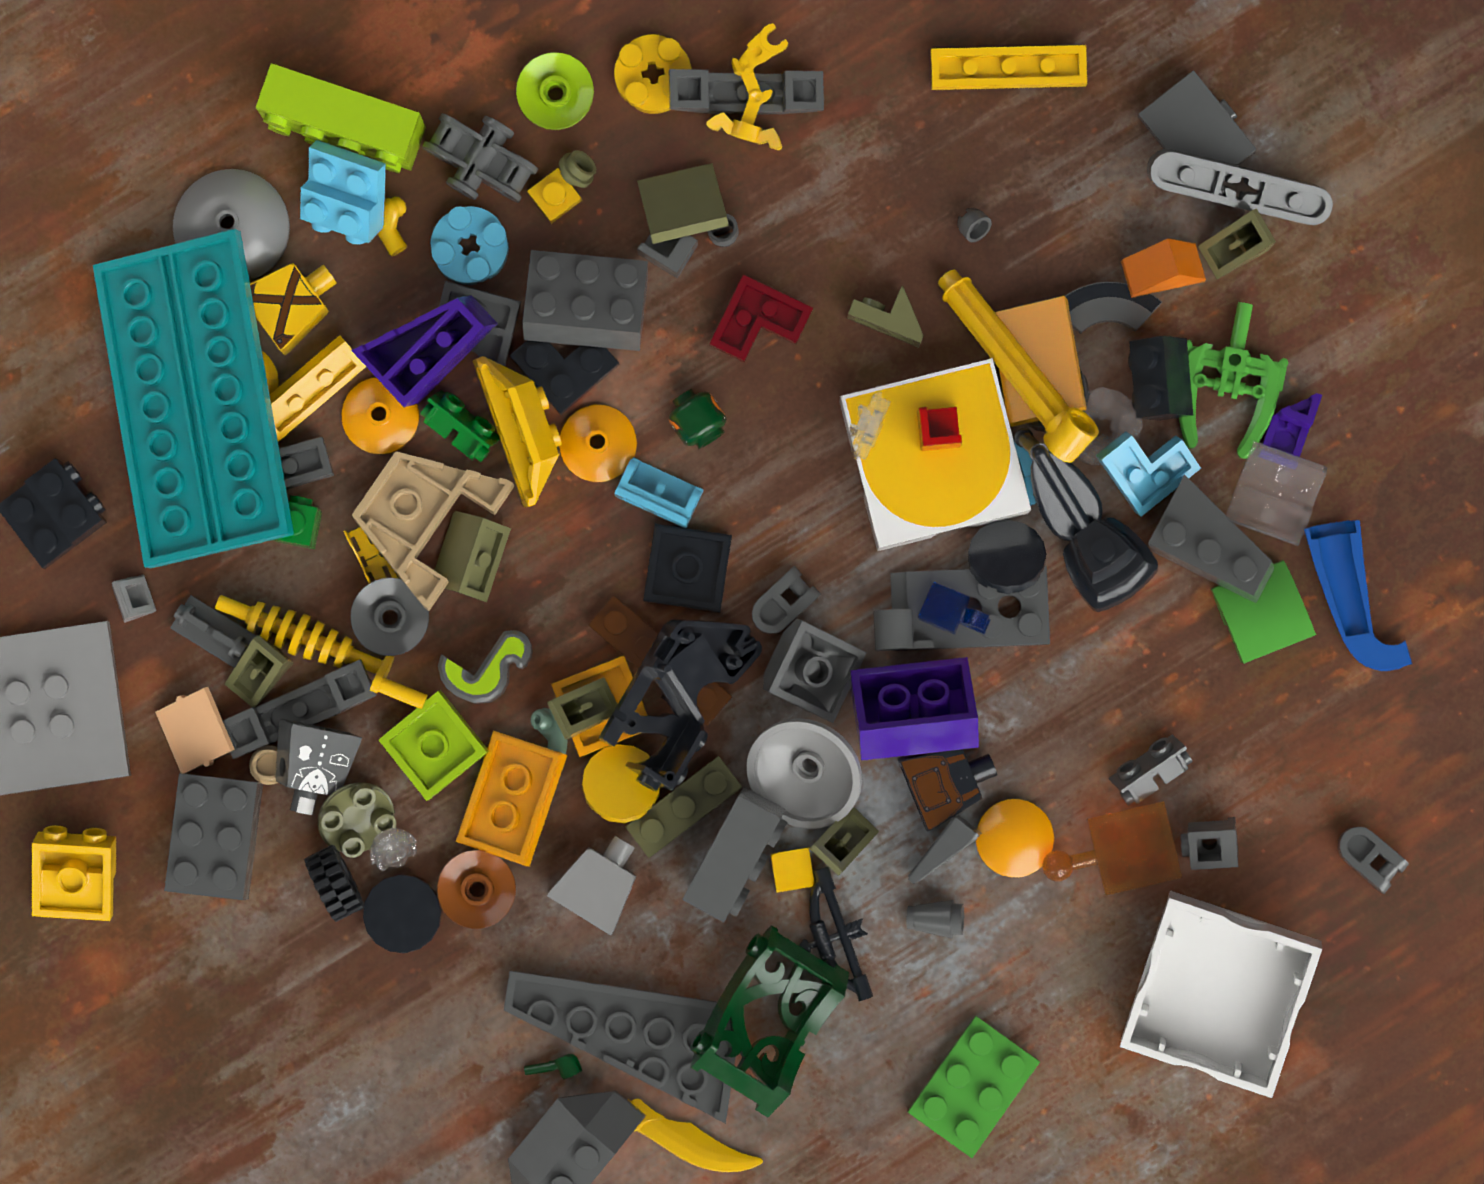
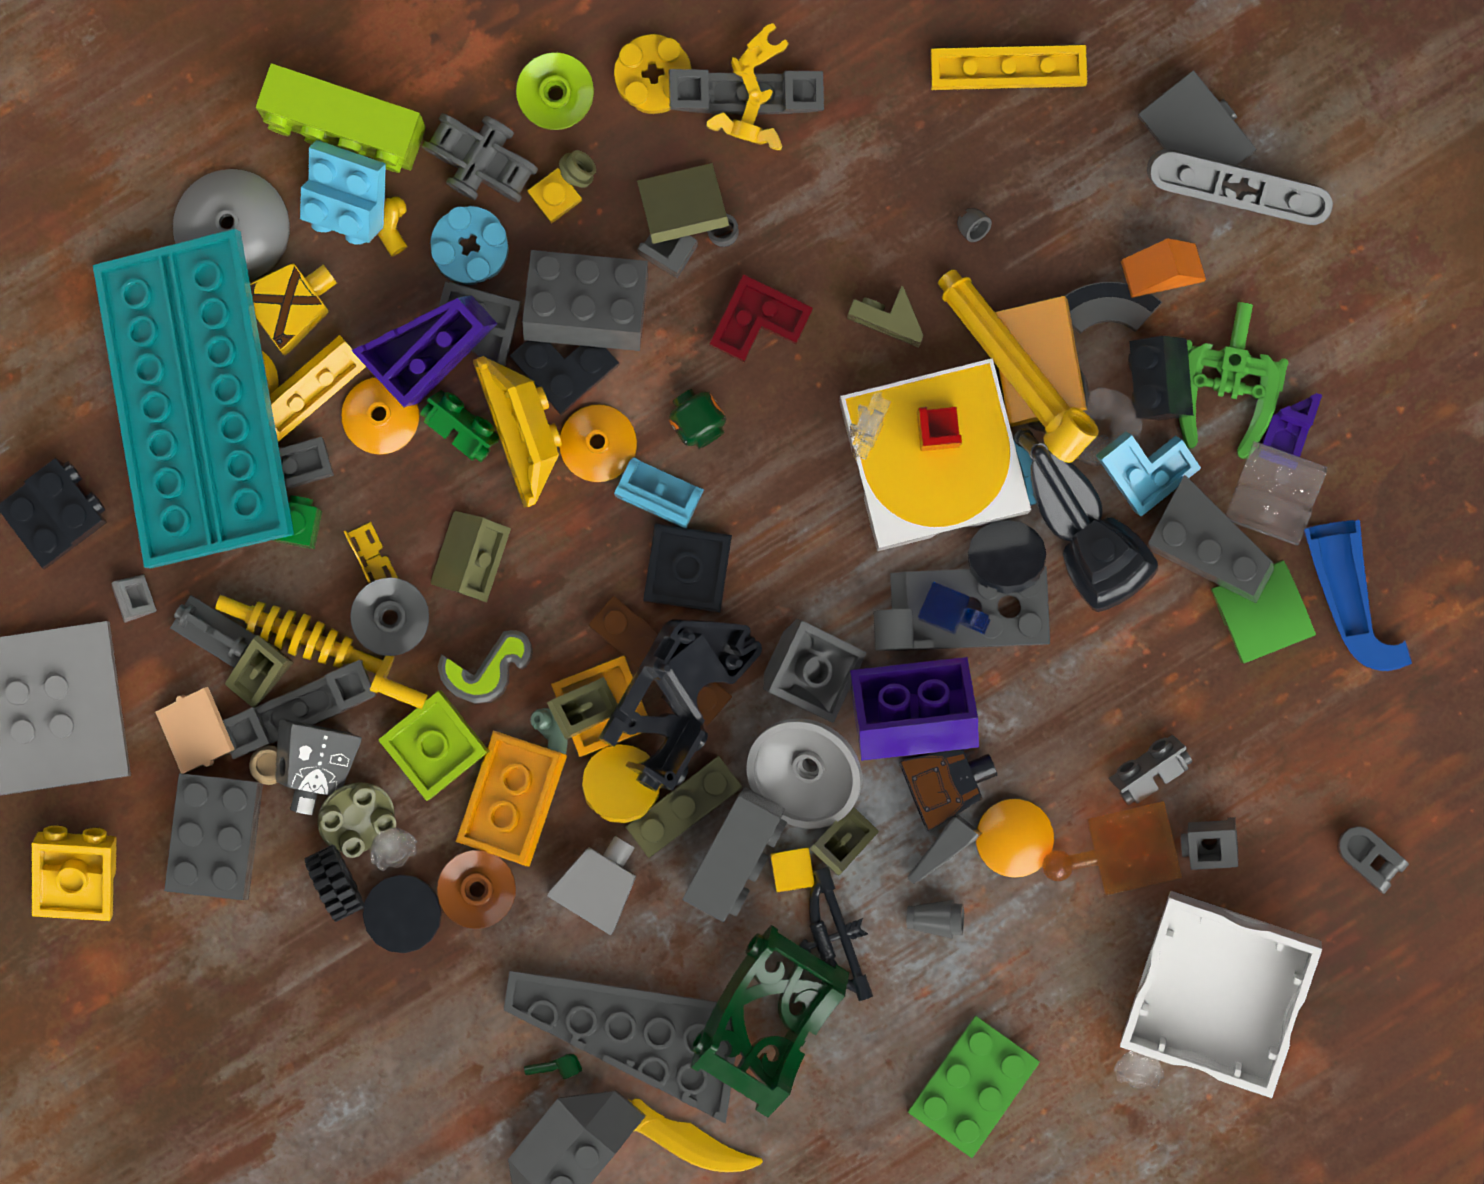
tan wing [352,451,514,611] -> none
dark grey plate [752,566,821,634] -> none
olive slope [1198,208,1276,279] -> none
none -> clear plate [1114,1051,1164,1089]

